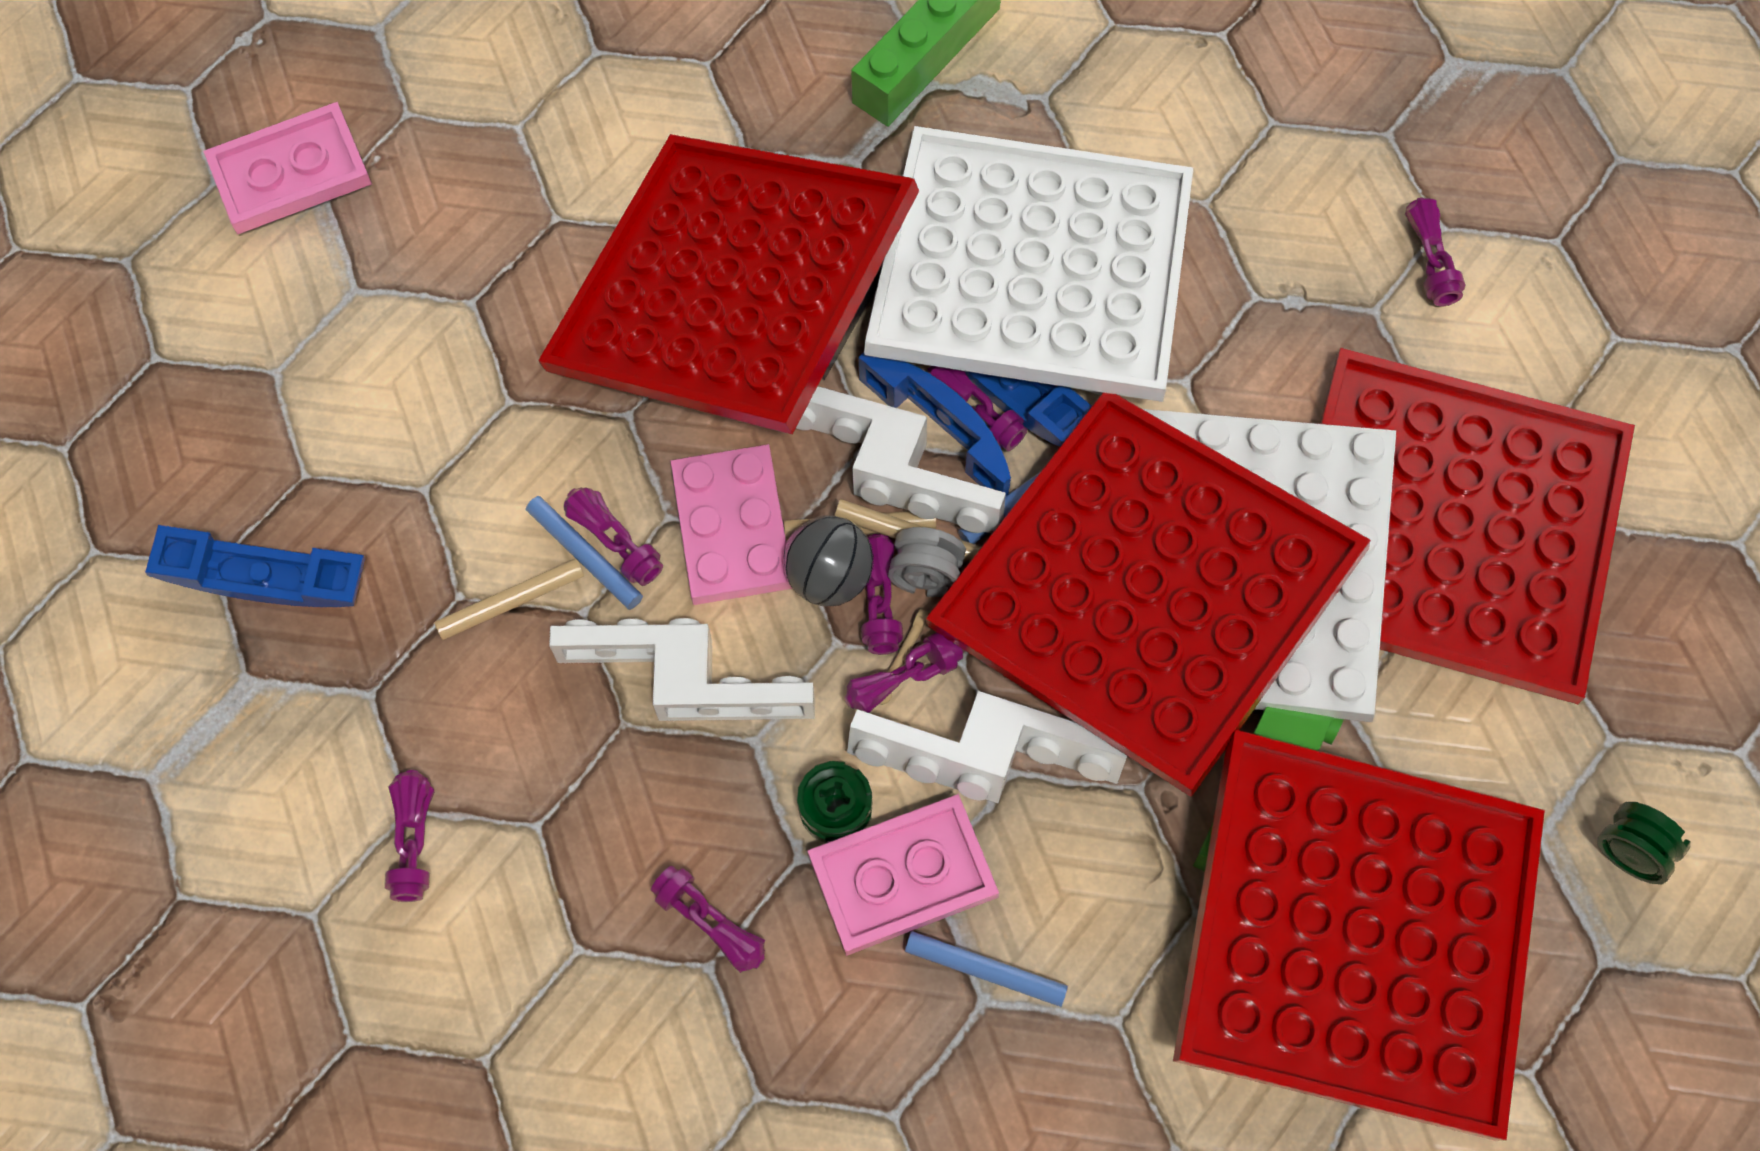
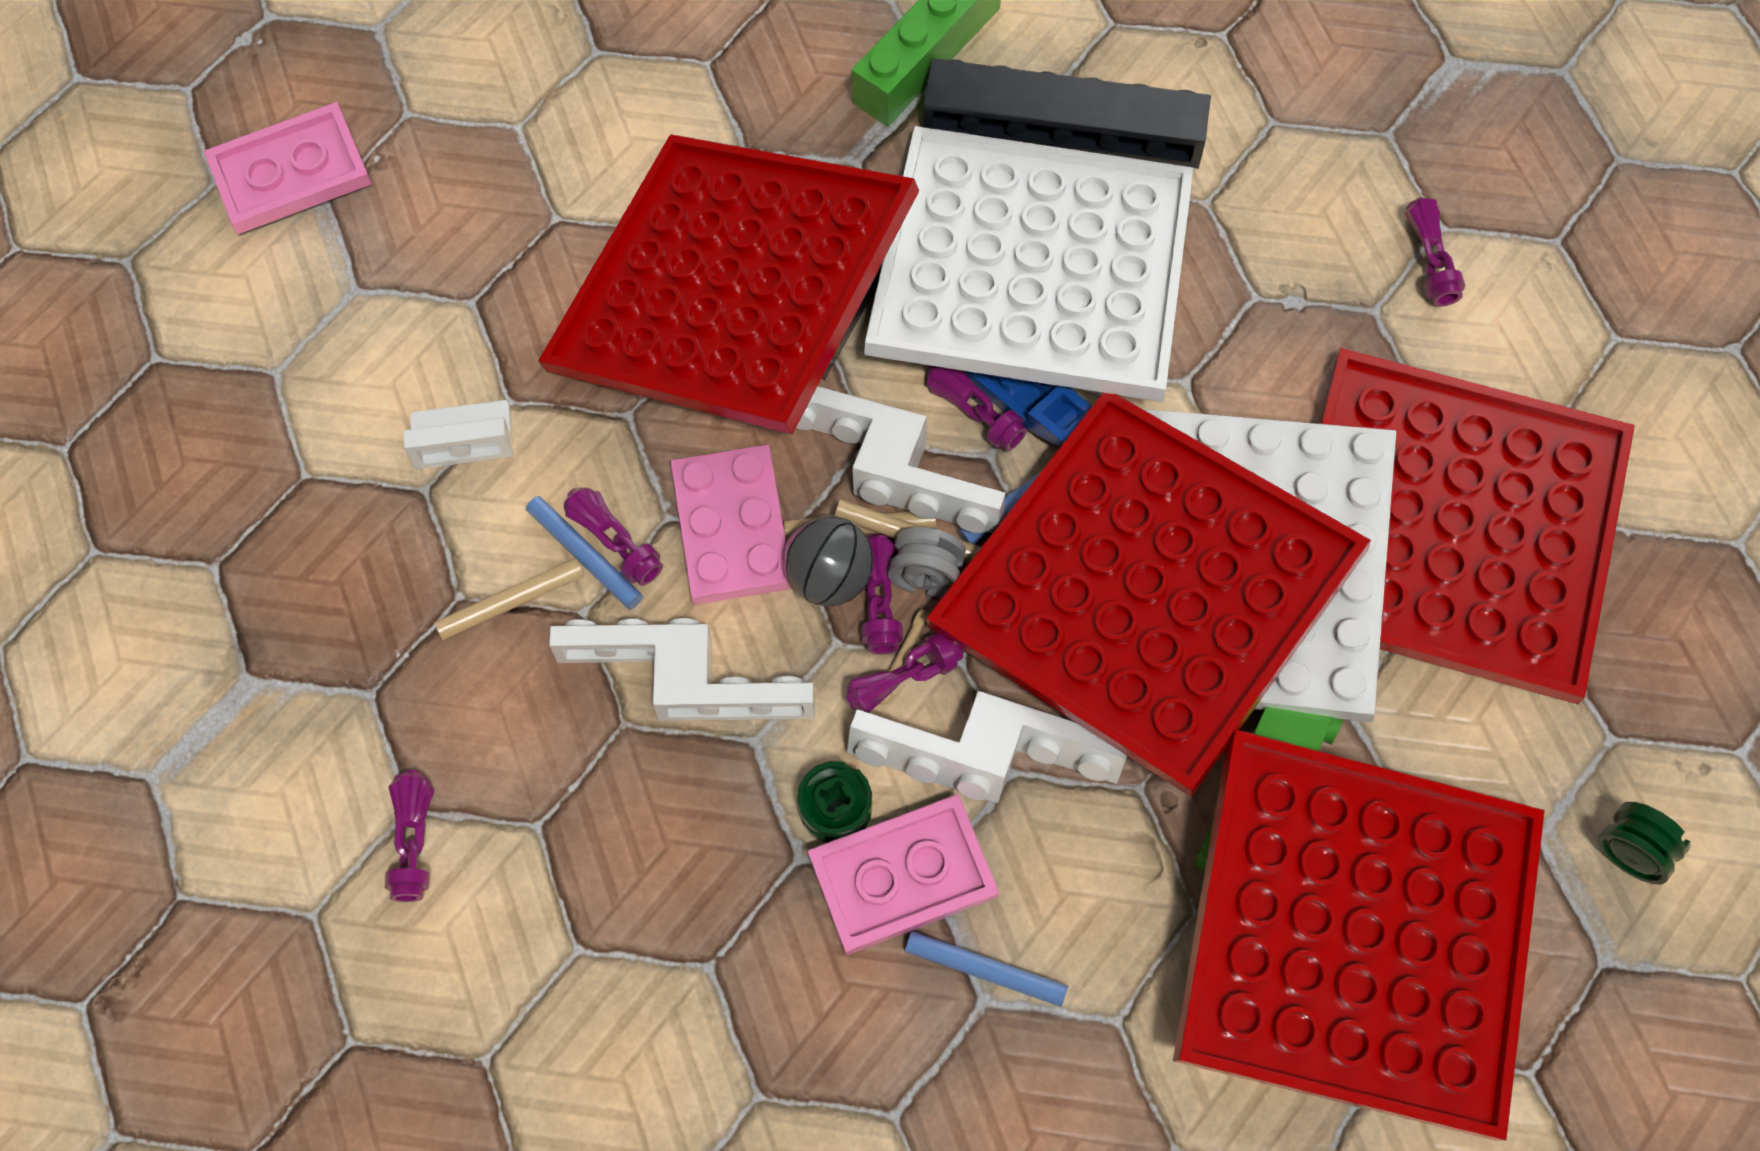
blue slope [145,525,365,607] -> none
magenta piece [650,865,765,973] -> none
blue slope [858,353,1011,496] -> none
none -> white panel [403,400,514,470]
none -> black brick [923,58,1211,169]

